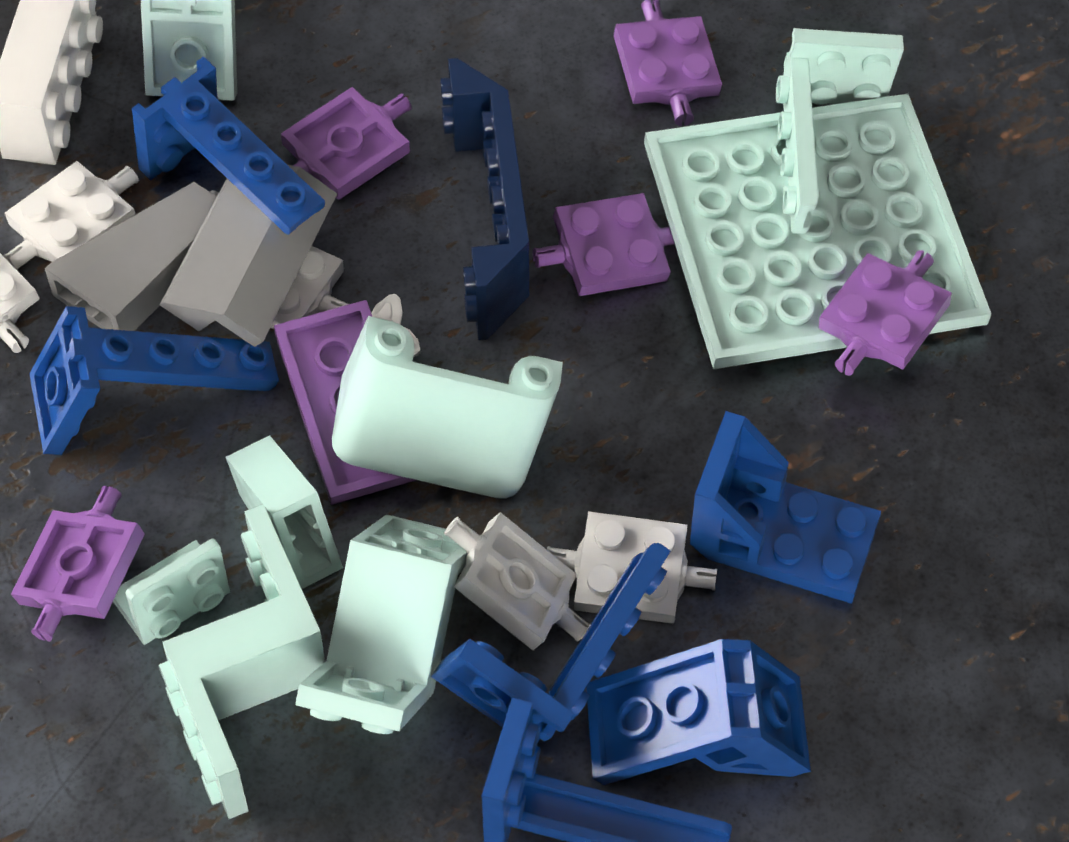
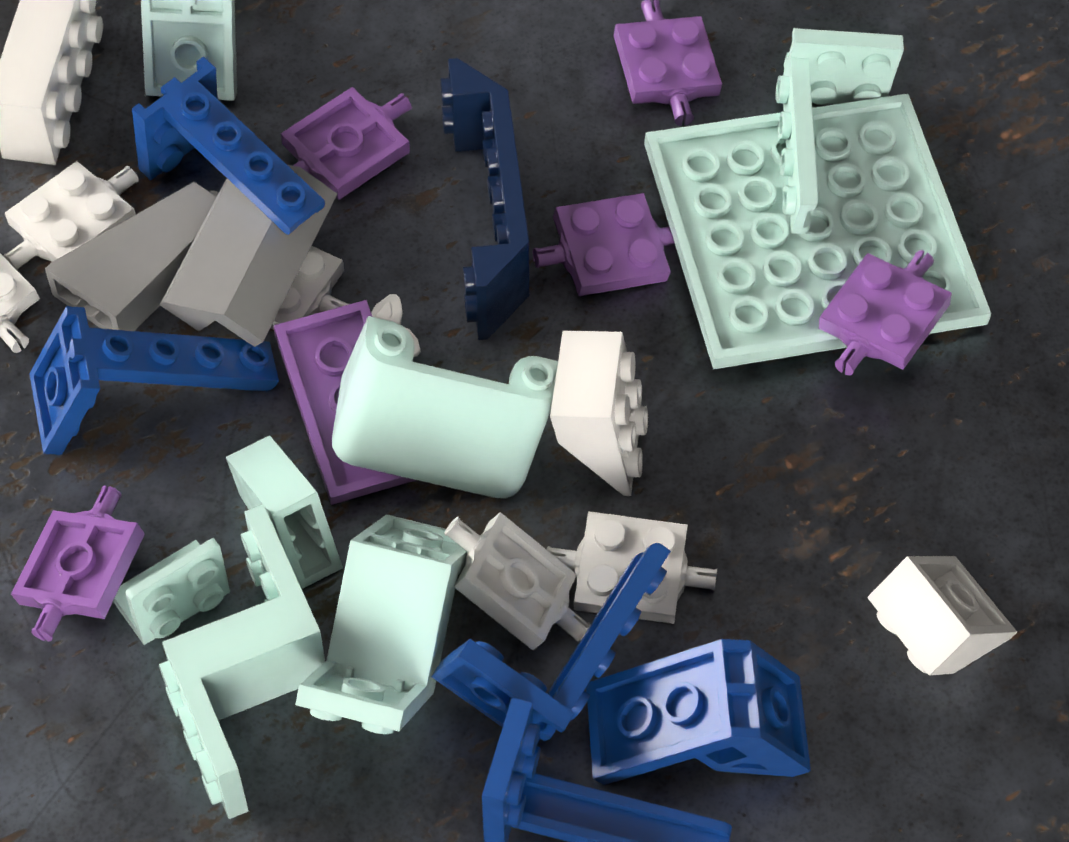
blue bracket [690,411,881,604] -> none
none -> white slope [550,331,648,496]
none -> white slope [867,556,1017,676]

